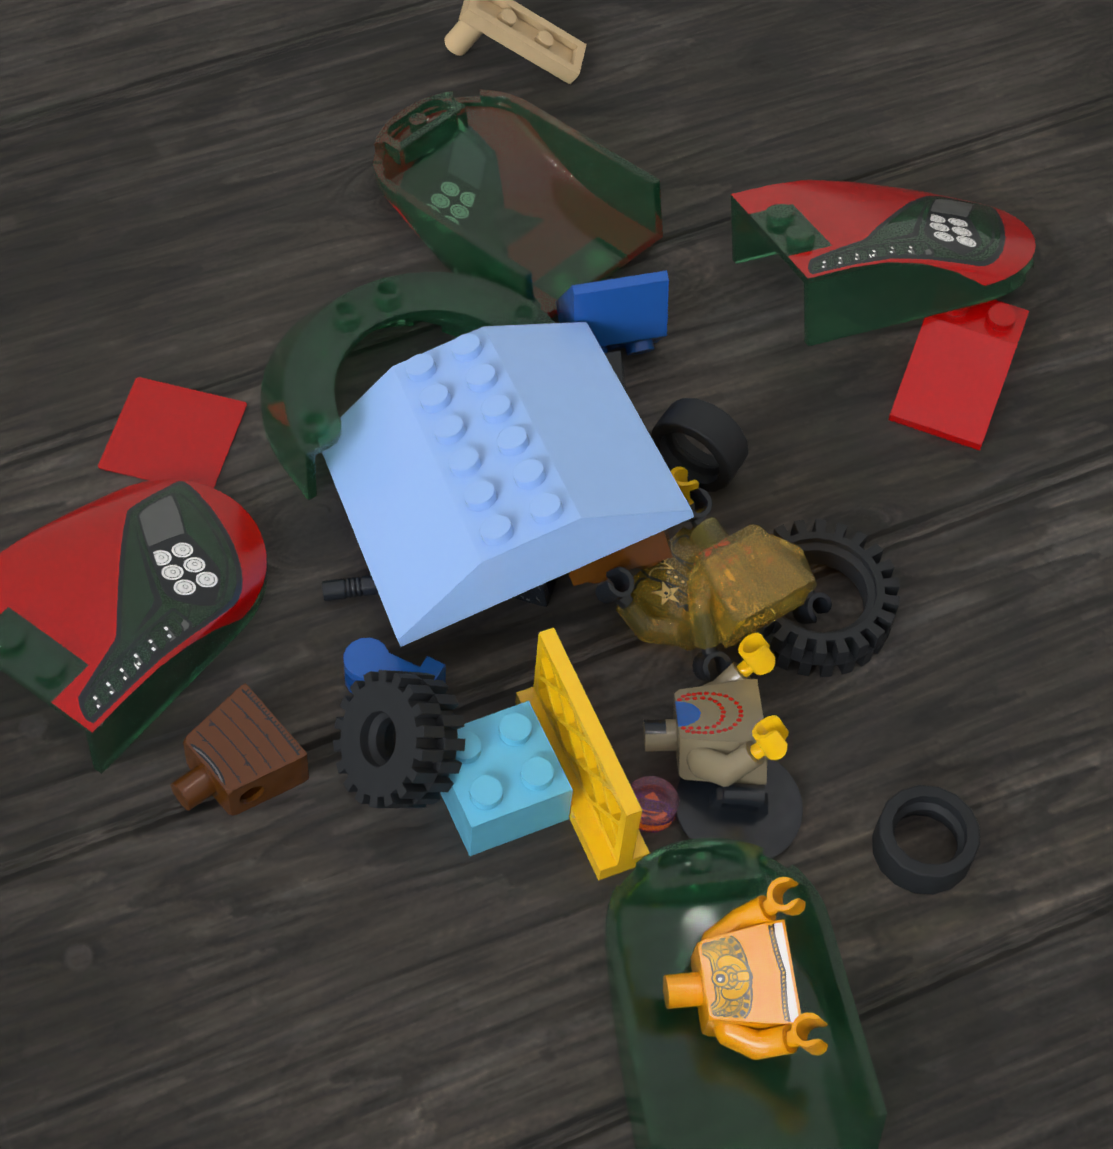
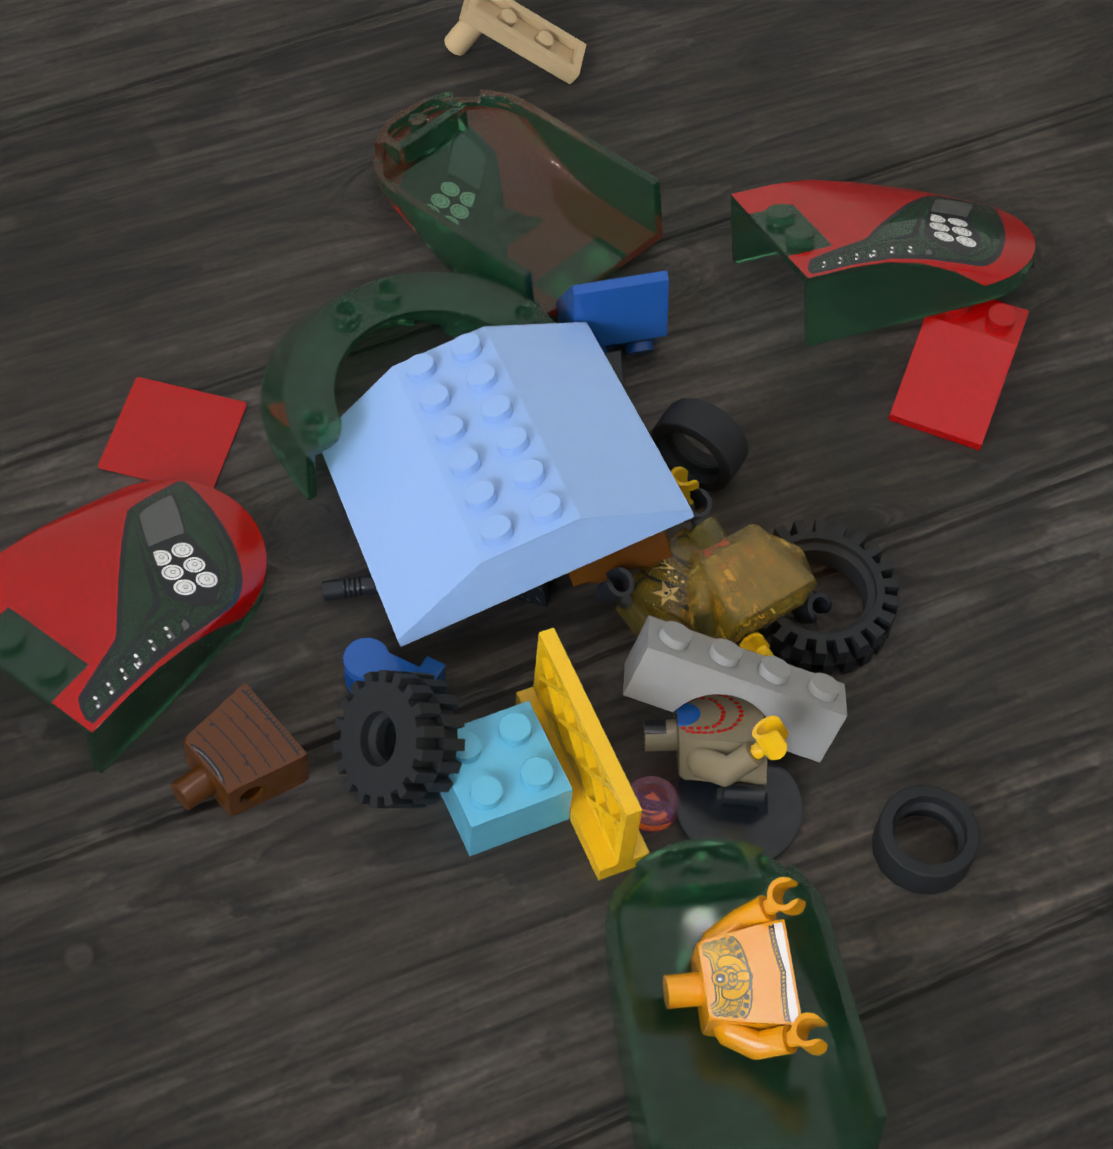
none -> light grey arch [623,616,847,762]

